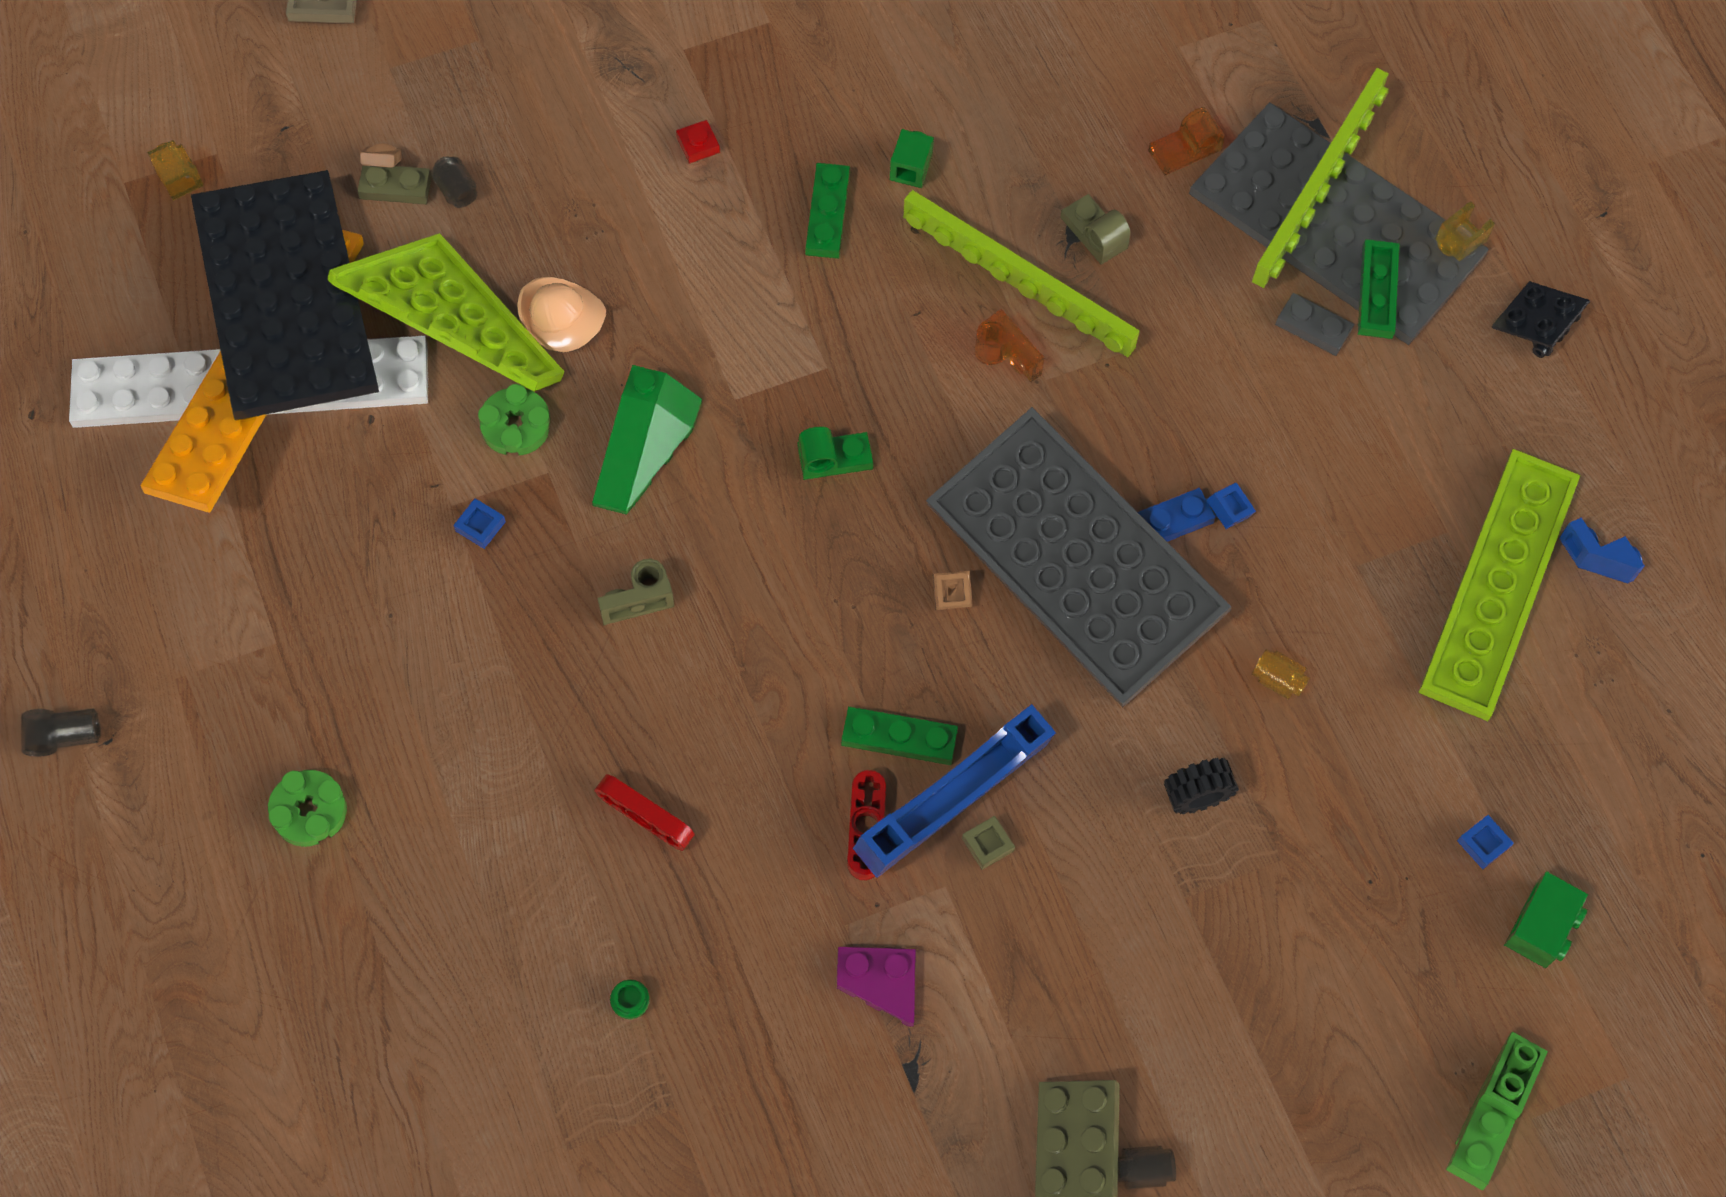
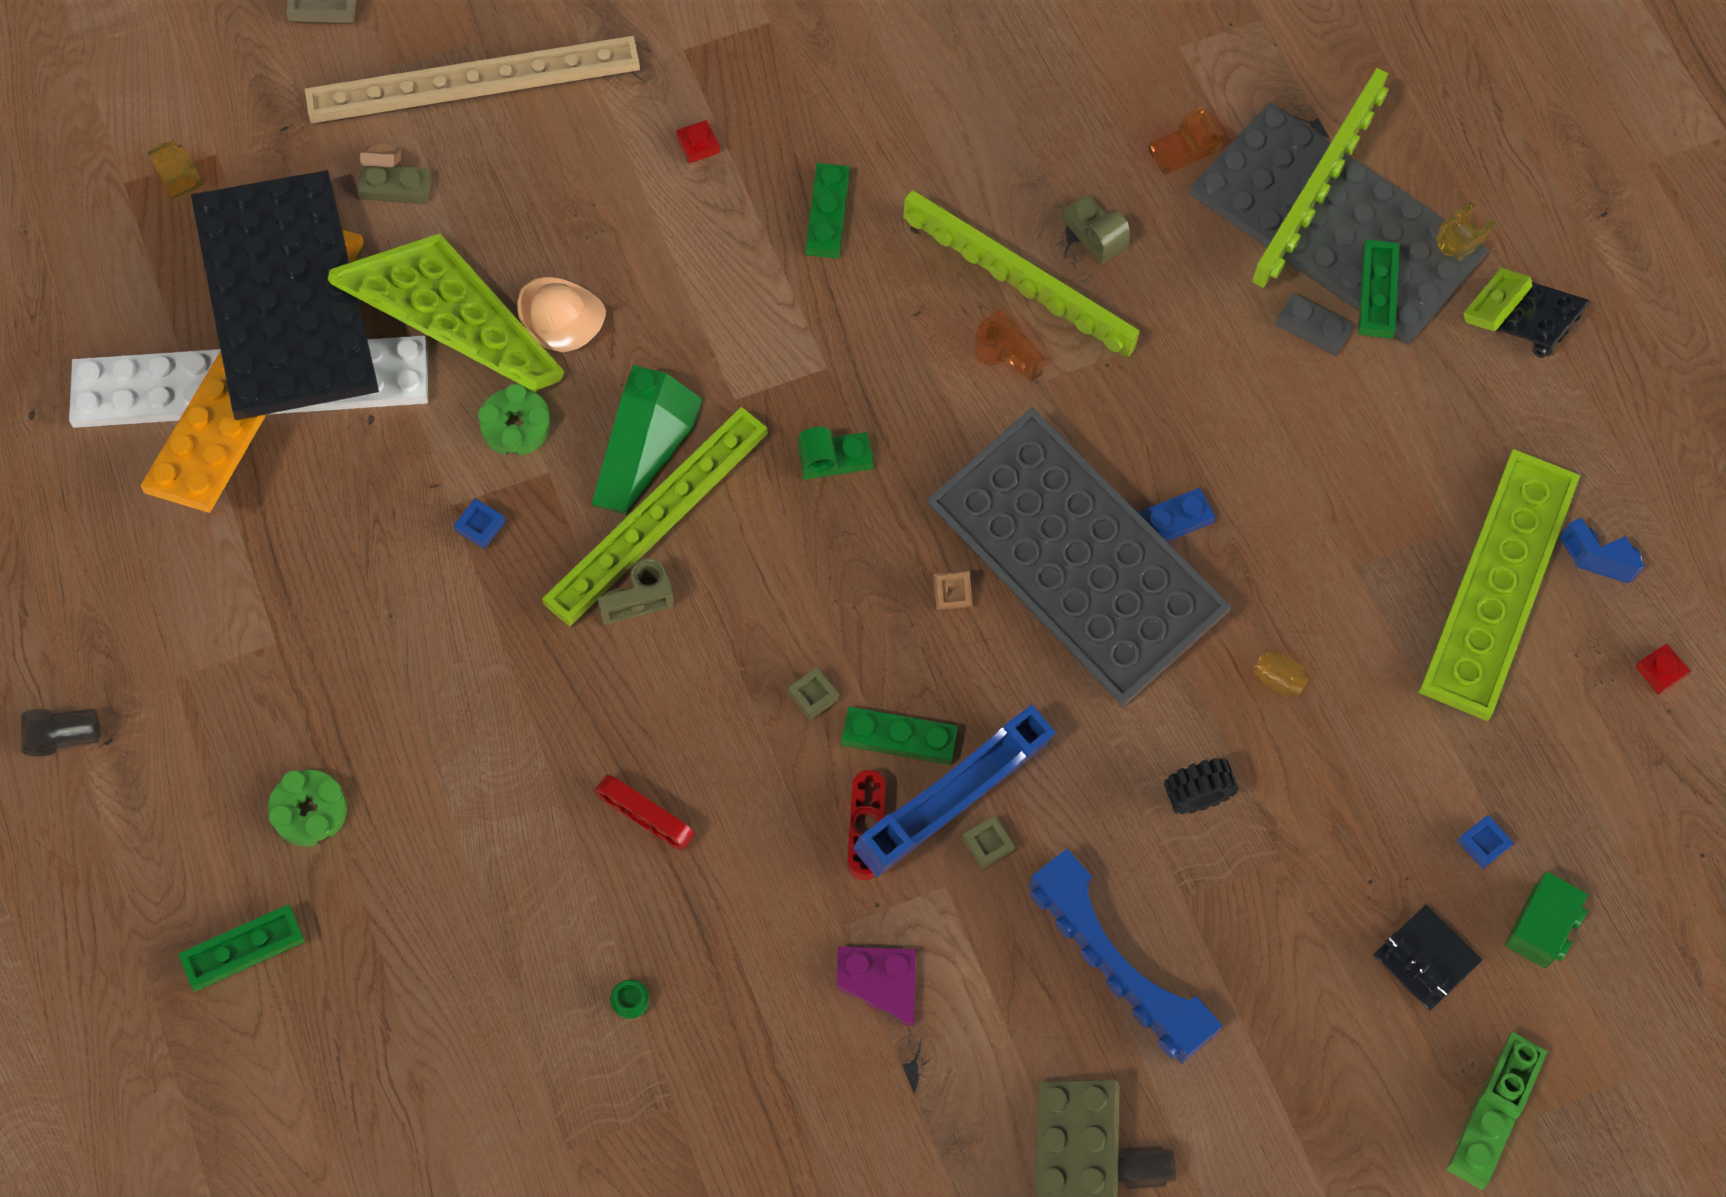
clear smoke brick [431,156,477,208] -> none
green brick [889,129,934,189] -> none
blue plate [1206,482,1256,529] -> none
none -> green plate [178,904,305,992]
none -> tan plate [305,36,640,124]
none -> lime plate [542,407,768,627]
none -> olive plate [787,667,839,721]
none -> blue arch [1029,849,1223,1064]
none -> black hinge [1373,904,1482,1011]
none -> lime plate [1464,268,1532,332]
none -> red plate [1635,643,1691,695]

